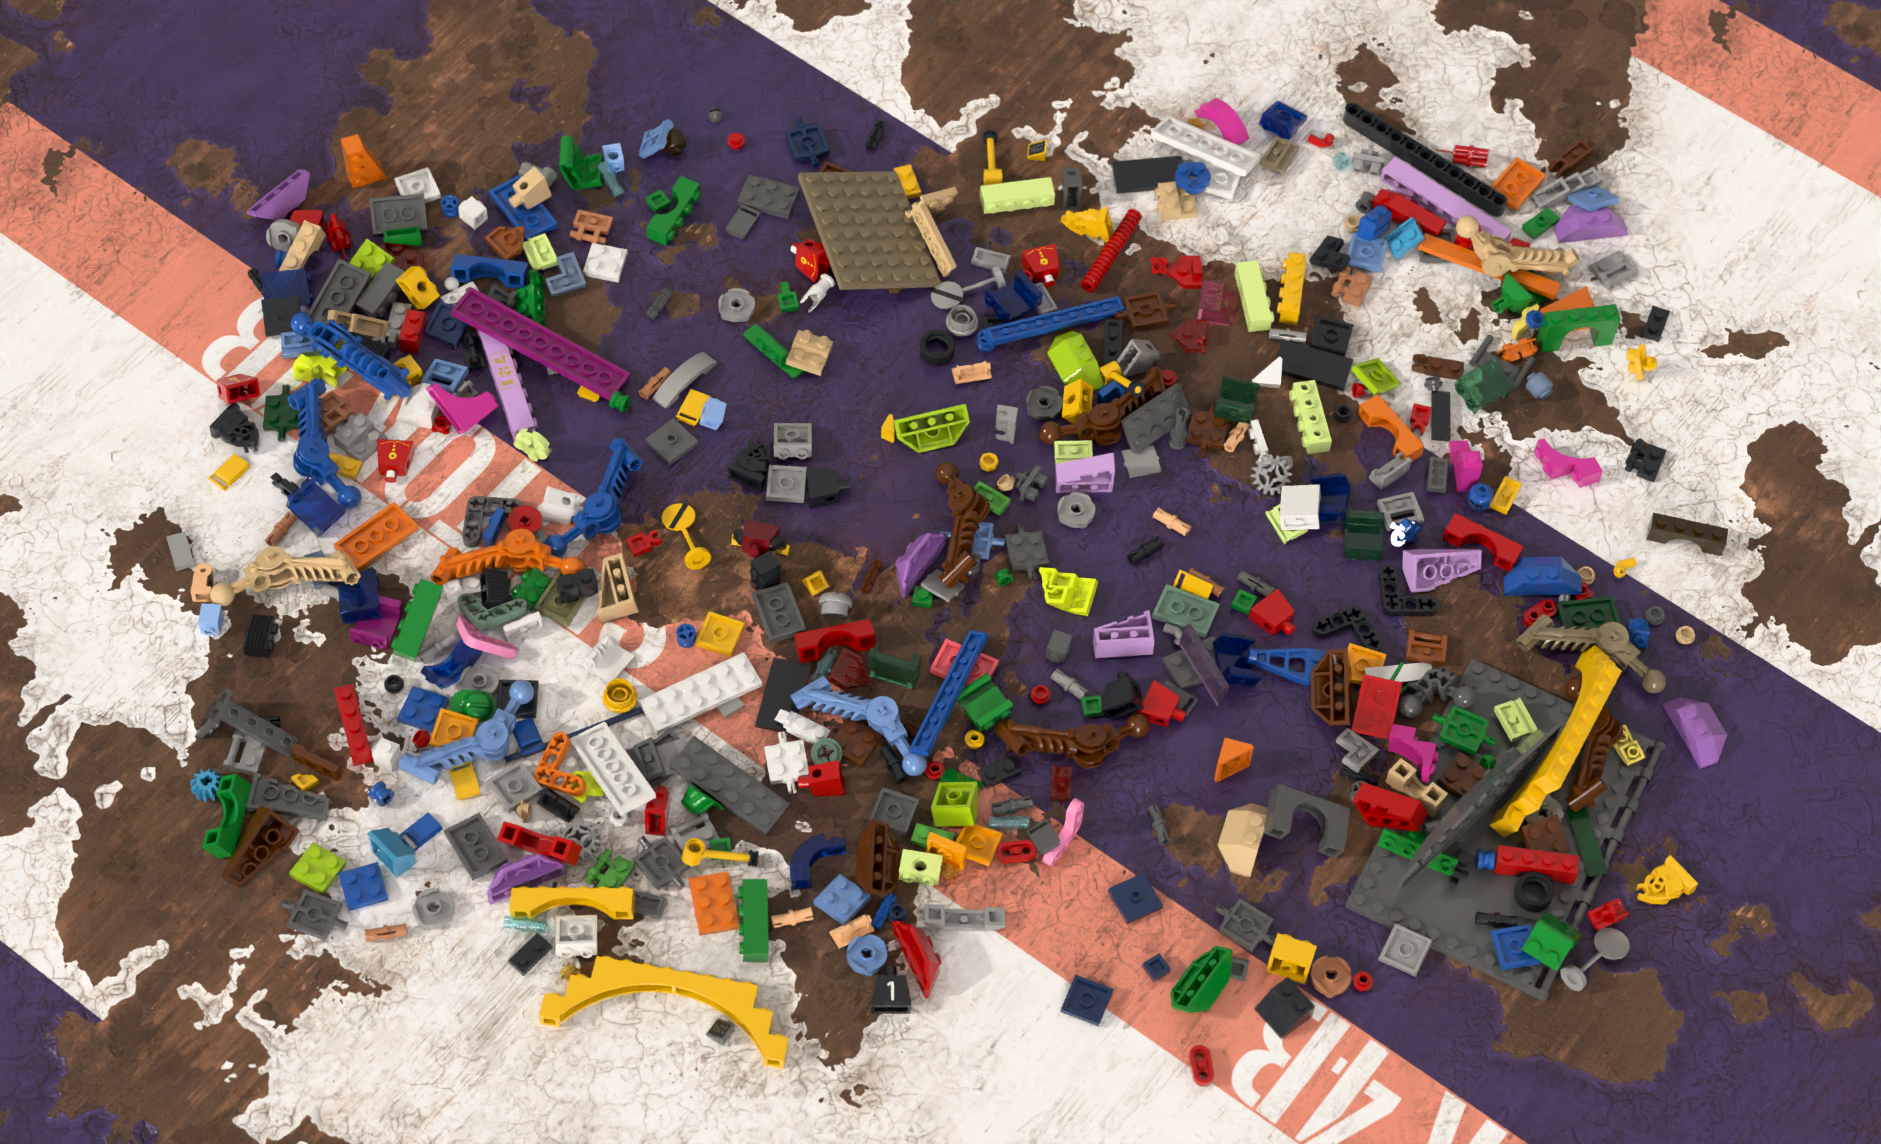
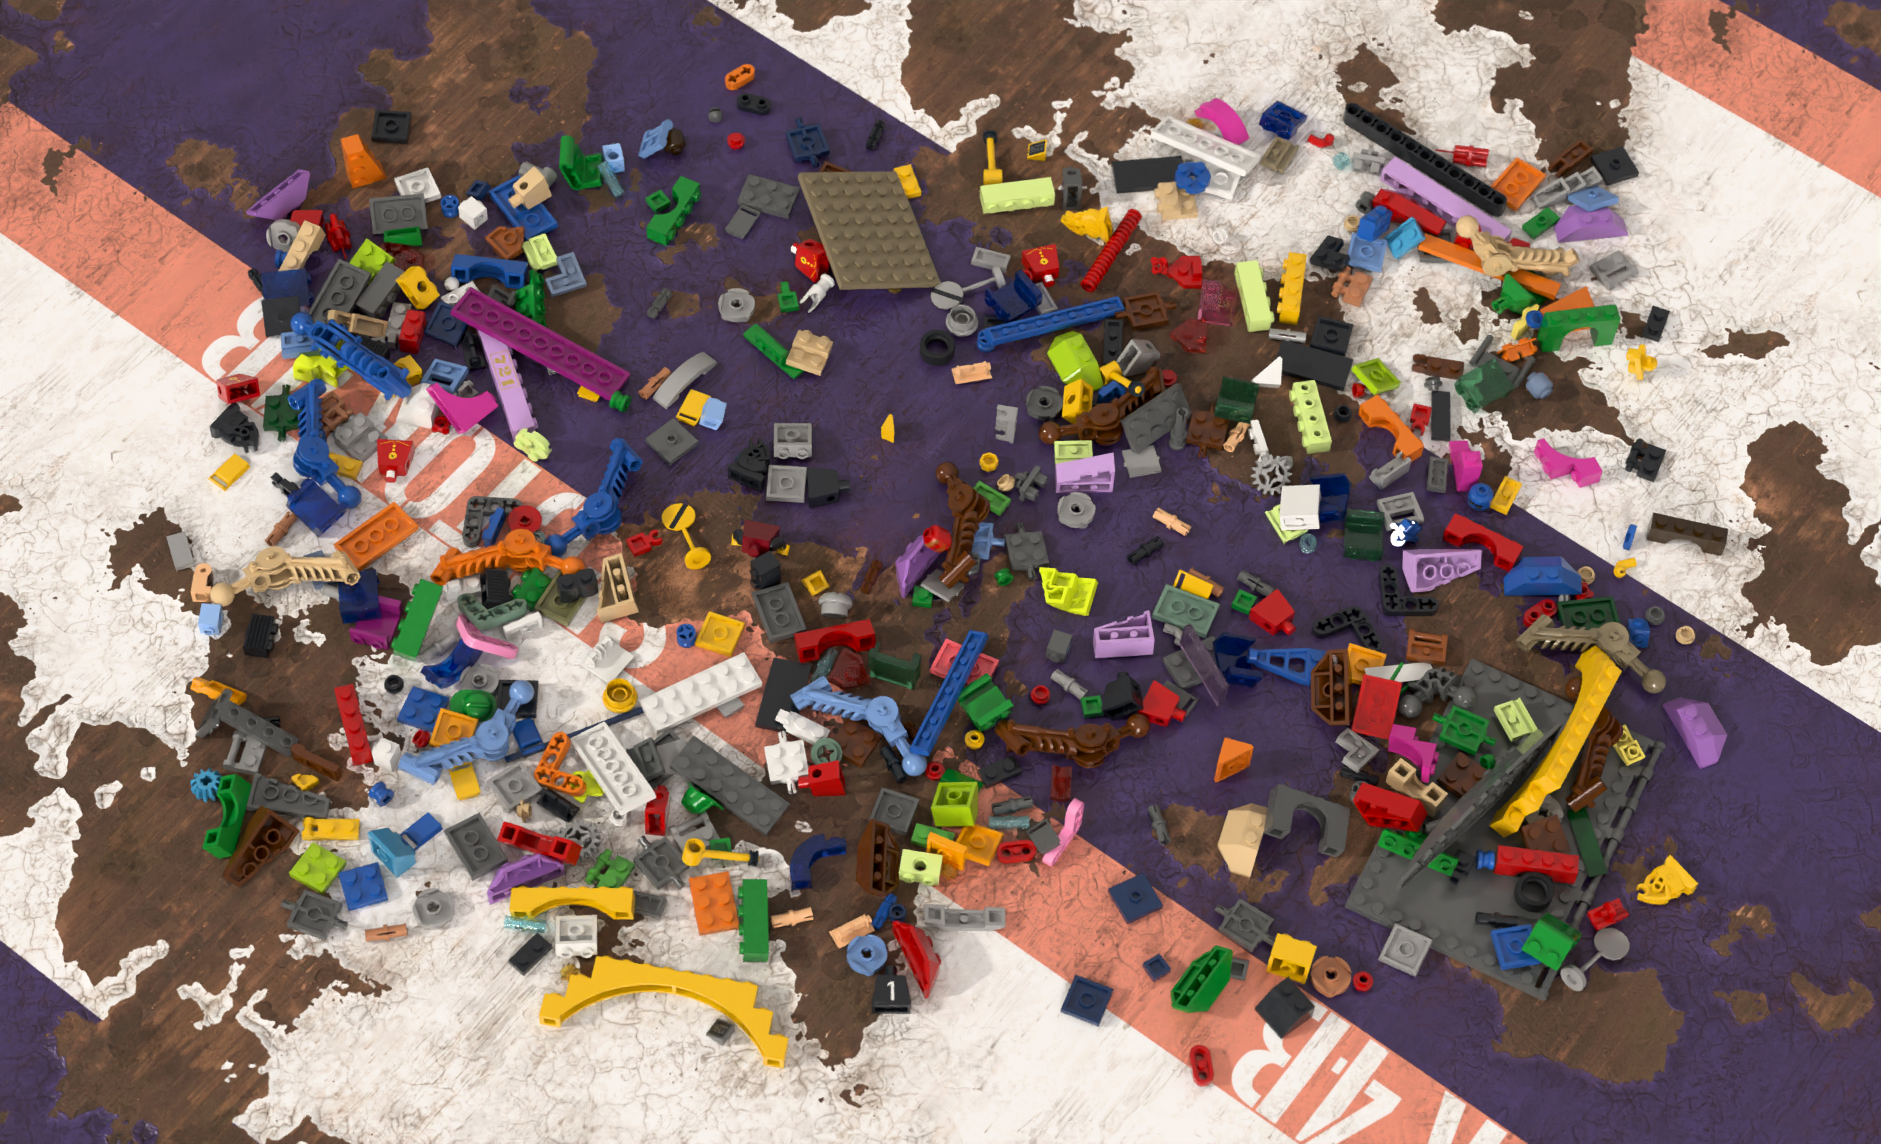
white torso [541,486,583,524] -> none
nougat plate [570,210,613,245] -> none
white plate [583,243,628,283] -> none
medium blue plate [813,874,871,926] -> none
lime wedge [893,404,970,453] -> none
tan bracket [905,187,958,277] -> none
none -> light orange hinge [191,676,247,705]
none -> yellow plate [302,817,360,841]
none -> black plate [371,110,412,144]
none -> dark blue plate [466,180,491,201]
none -> orange beam [725,64,755,90]
none -> black plate [737,93,771,116]
none -> red head [923,525,952,553]
none -> clear light blue bush [1299,534,1317,553]
none -> black plate [1591,146,1639,186]
none -> blue tile [1623,524,1637,551]

